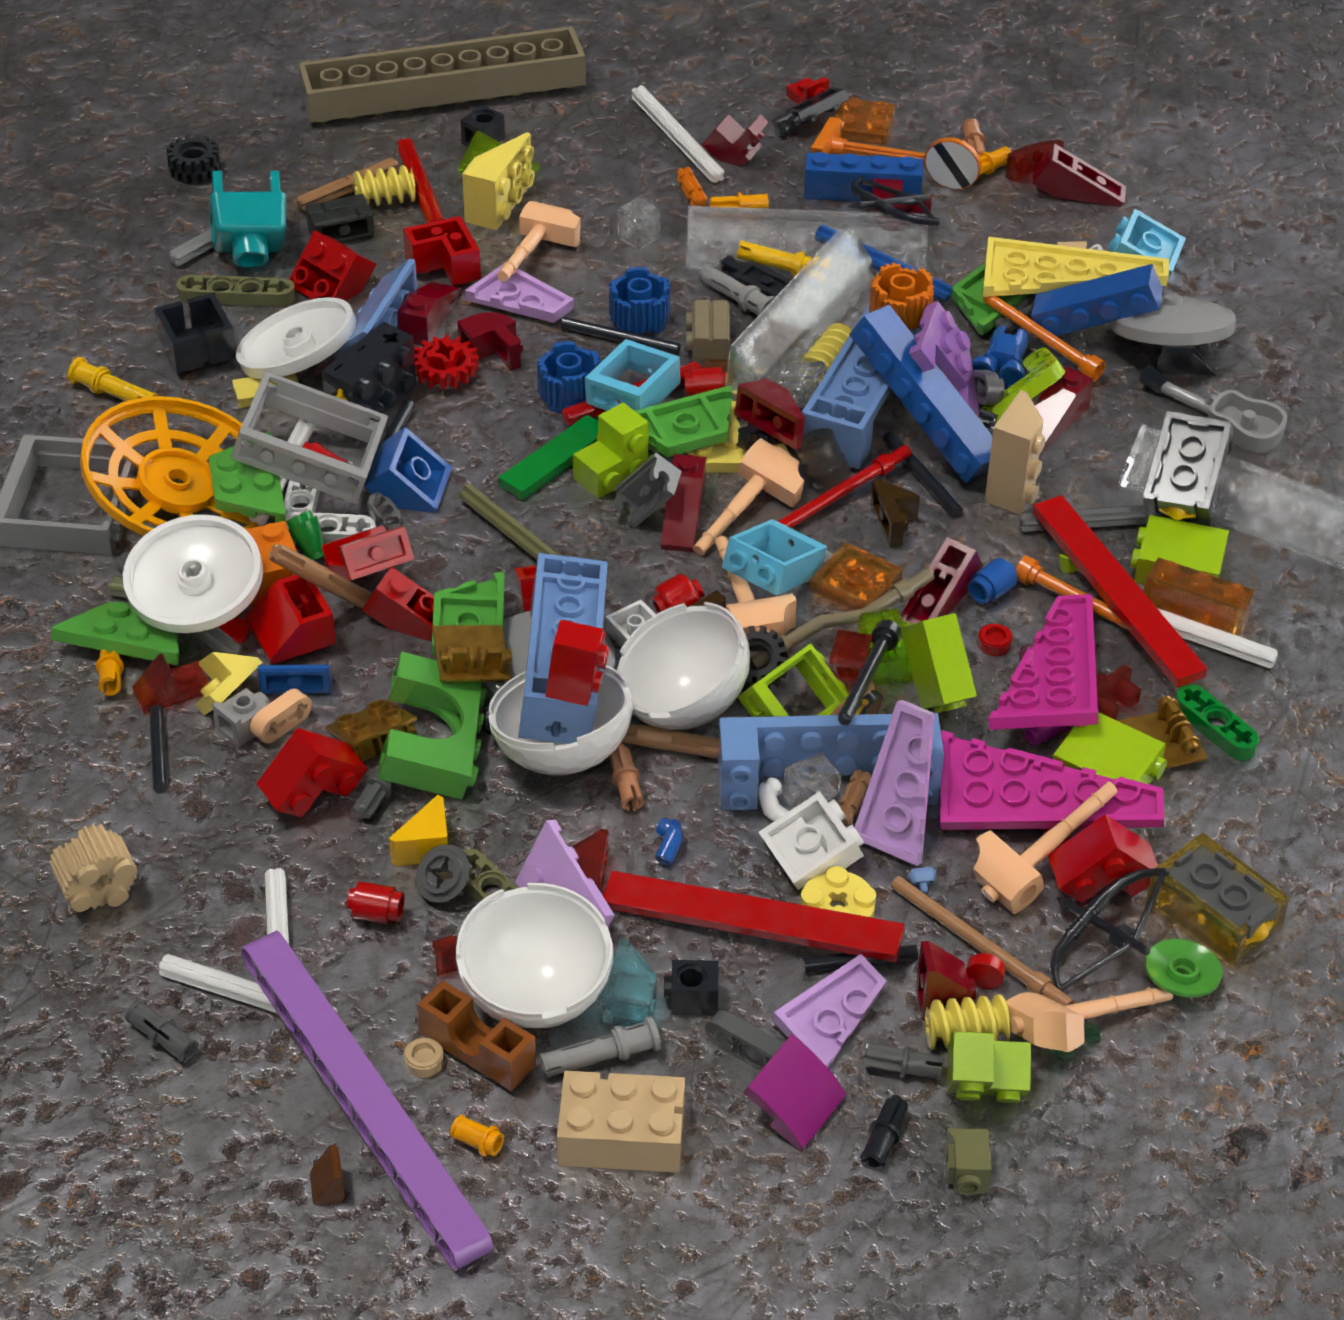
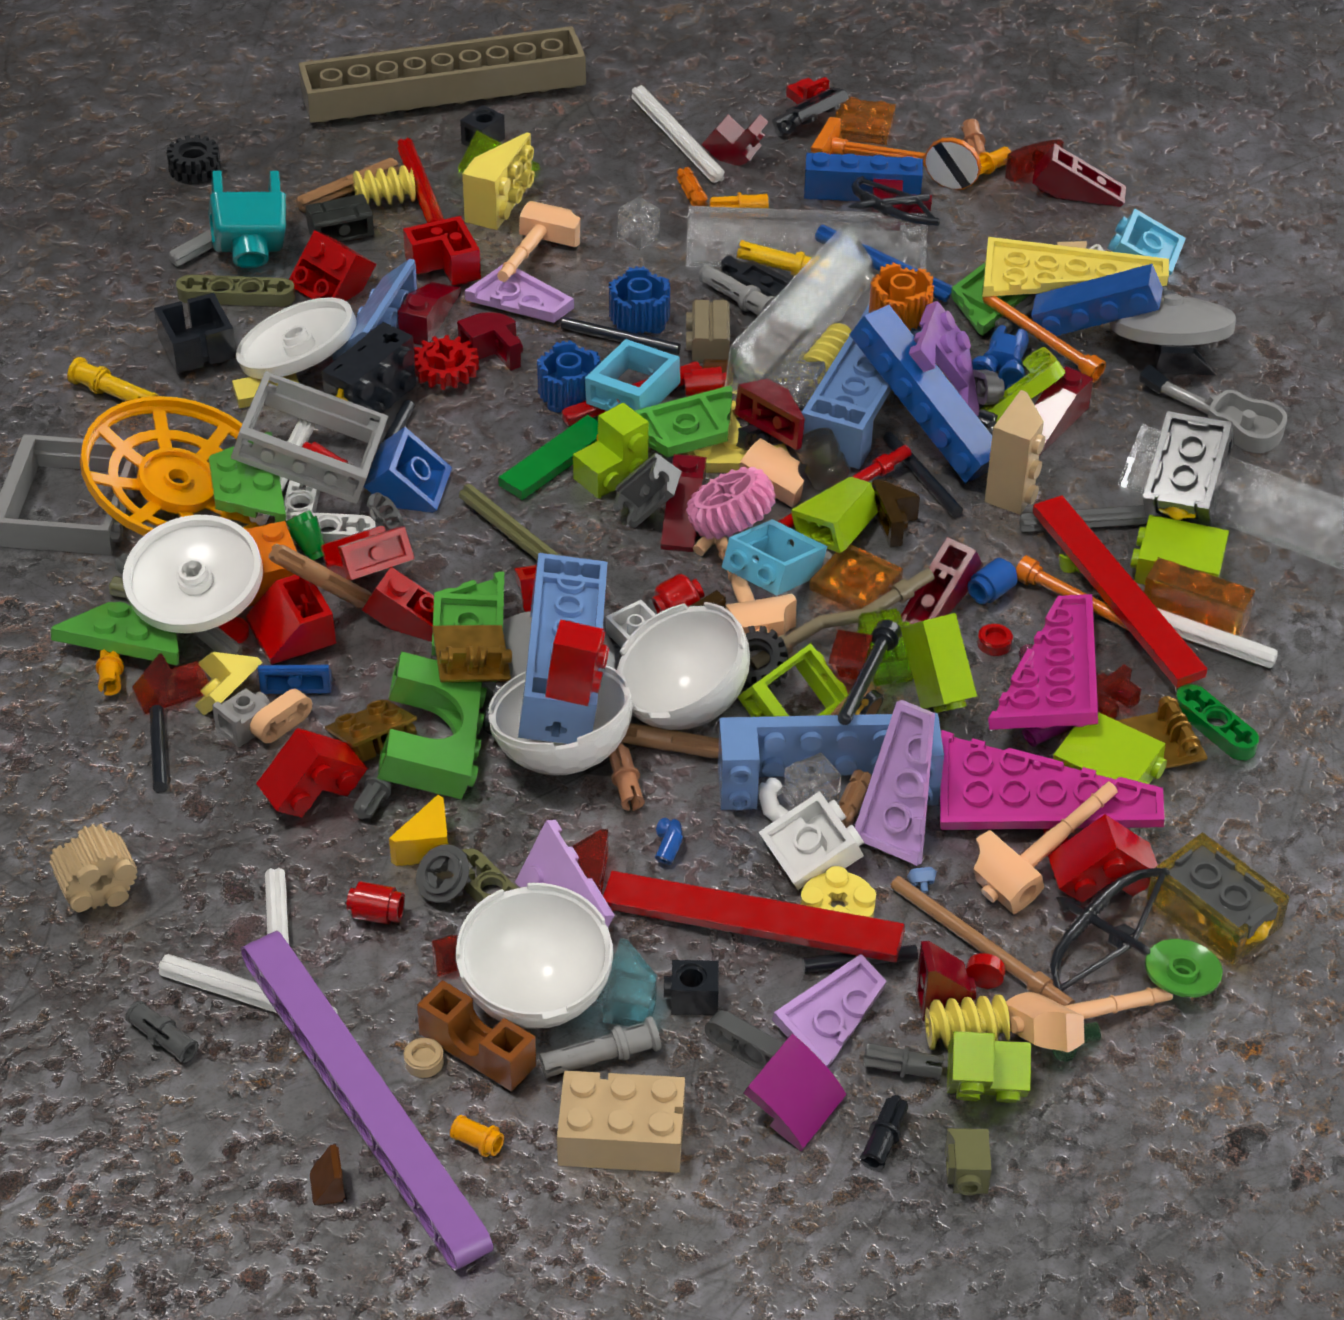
none -> bright pink gear [686,467,776,539]
none -> lime slope [791,477,878,553]

